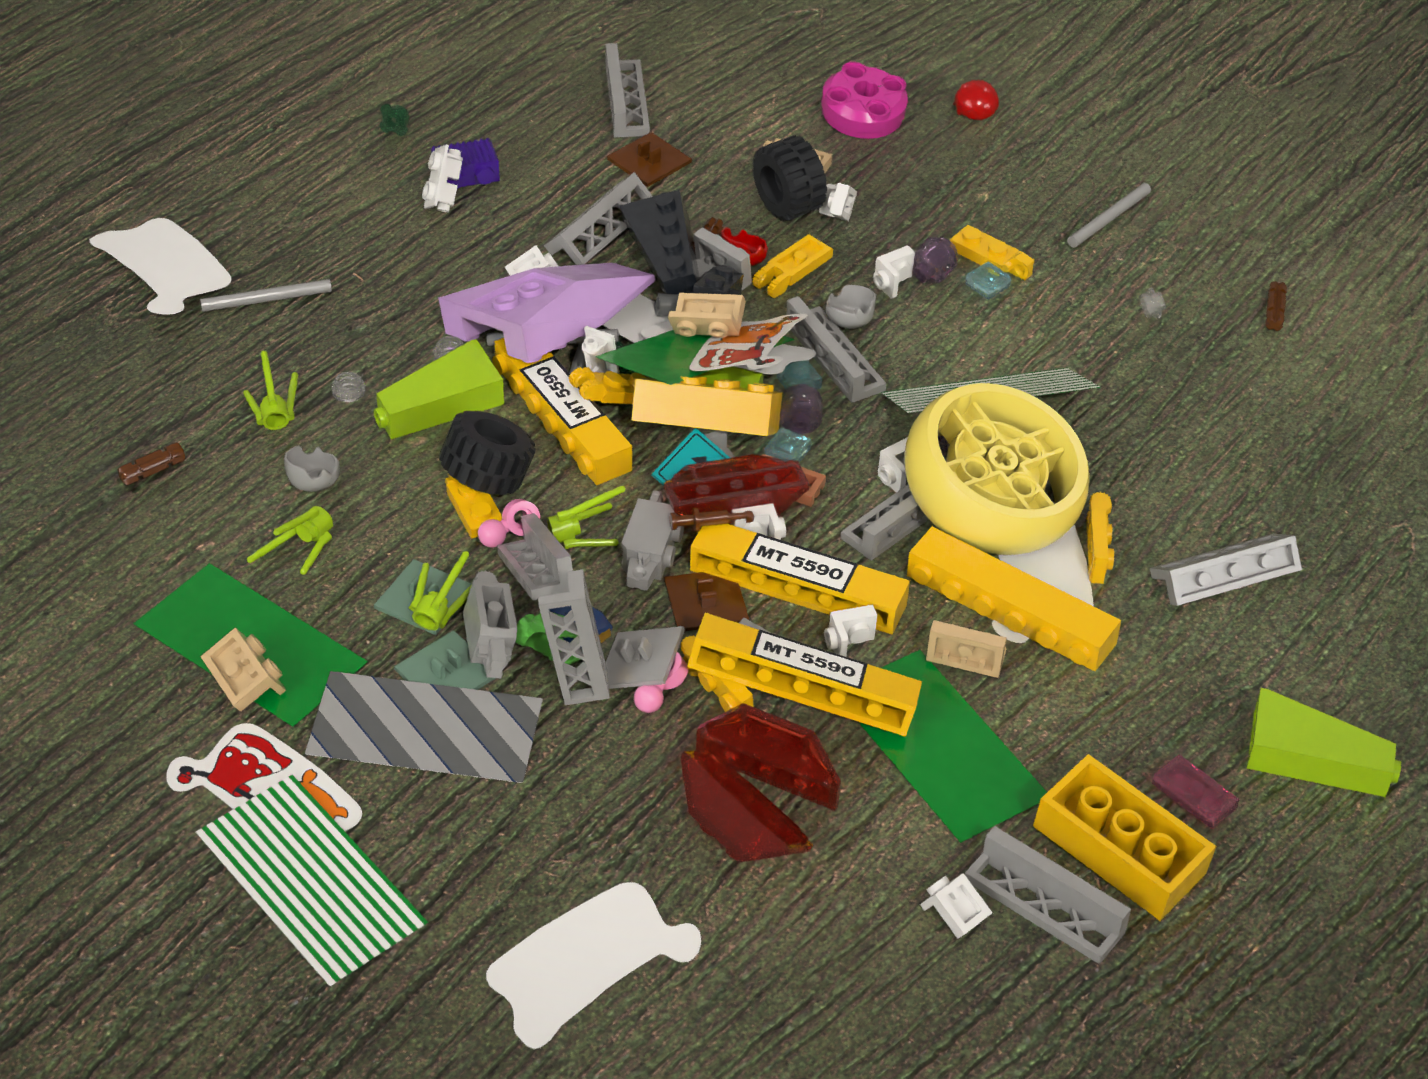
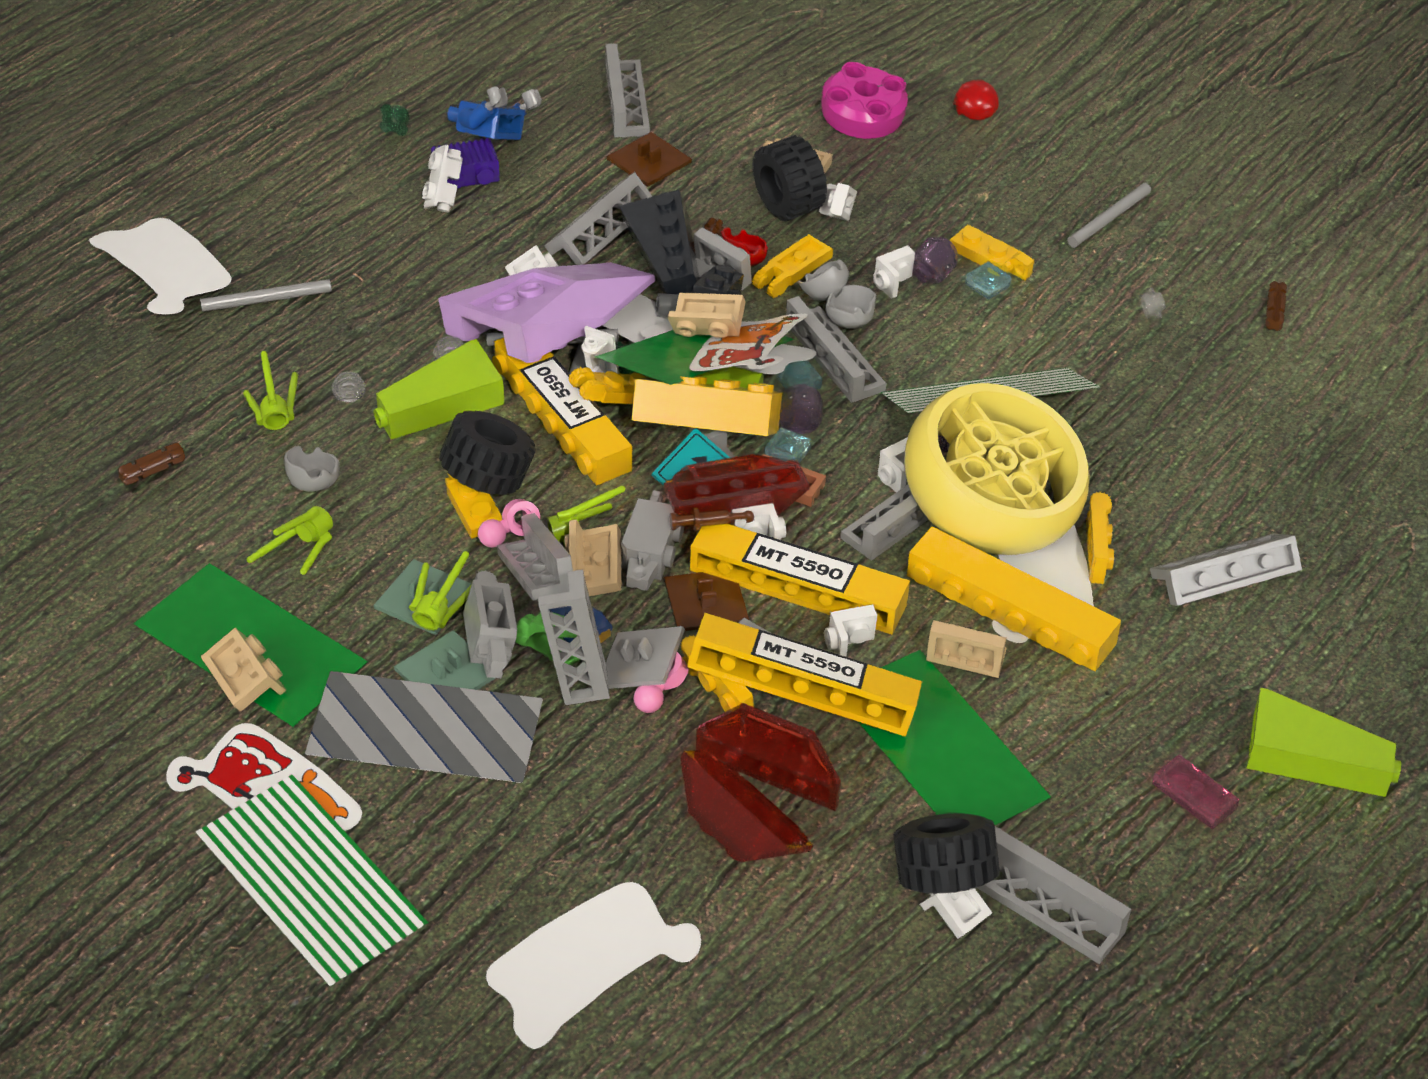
yellow brick [1033,754,1217,921] -> none
none -> blue torso [448,87,542,140]
none -> tan bracket [564,519,621,596]
none -> light grey hair [798,260,849,301]
none -> black tyre [893,813,1000,894]

